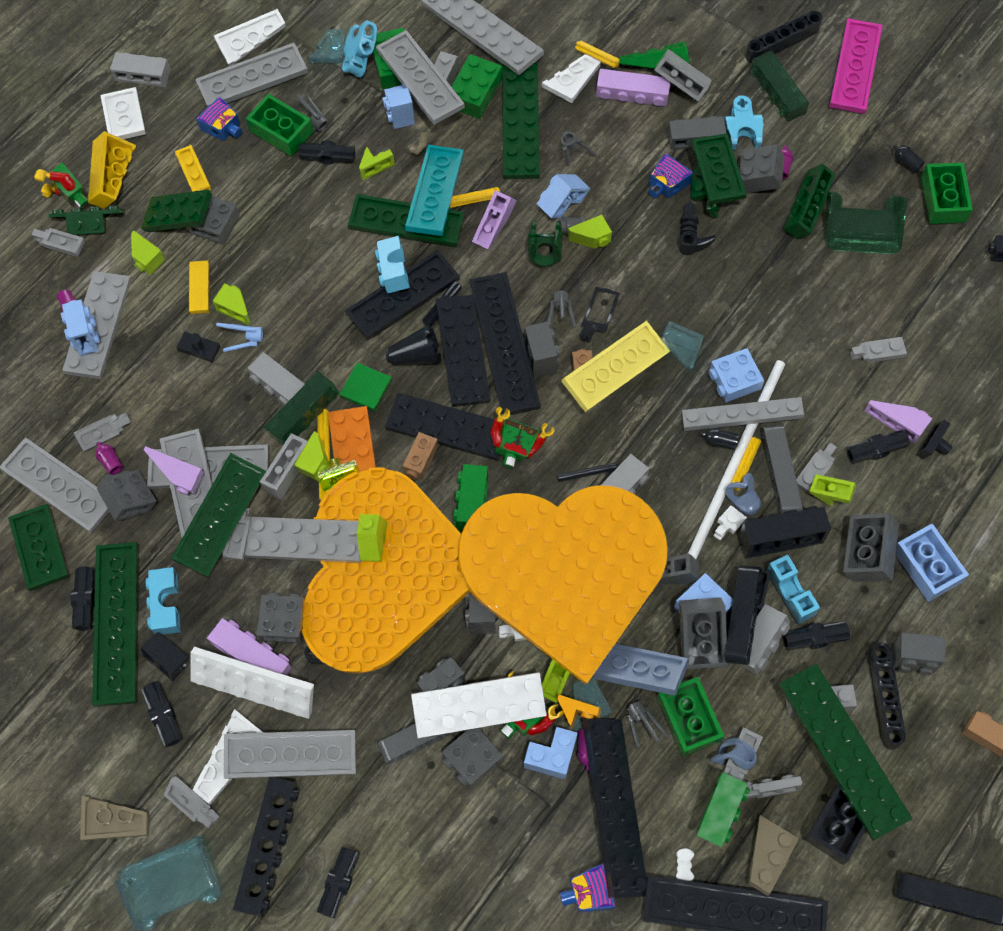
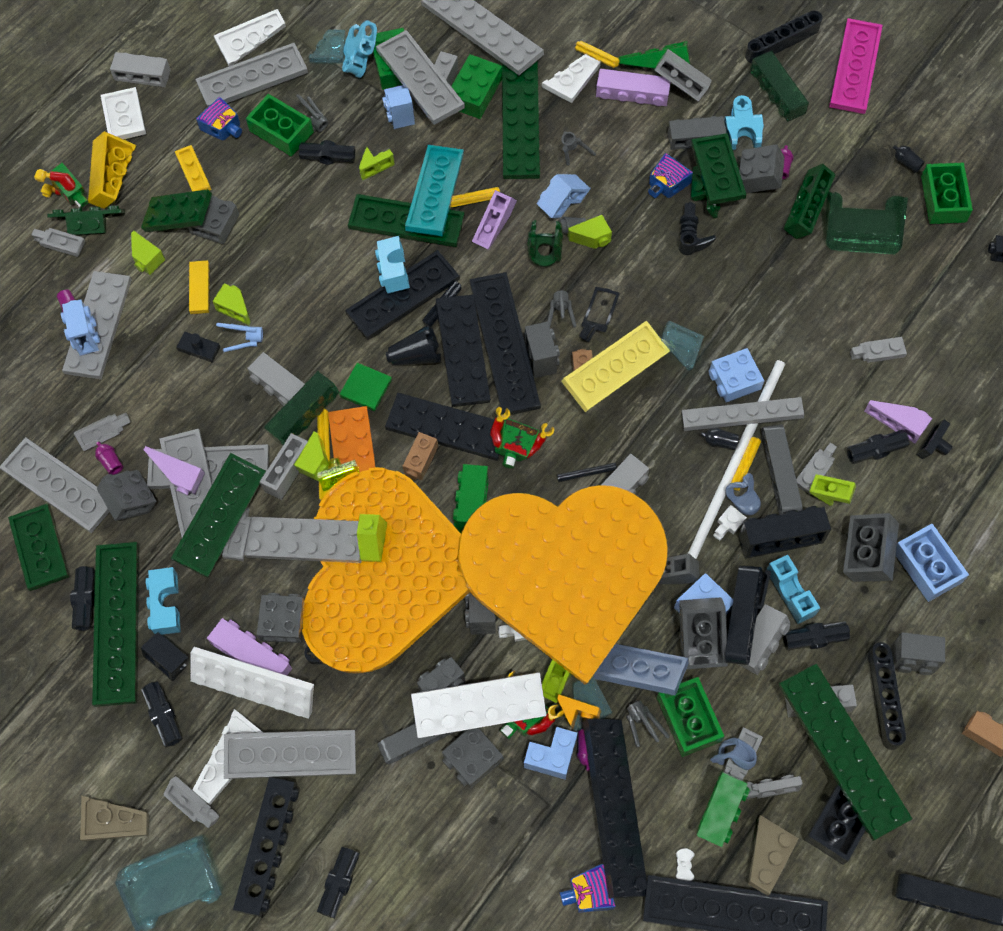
dark tan arm [409,132,429,156] -> none

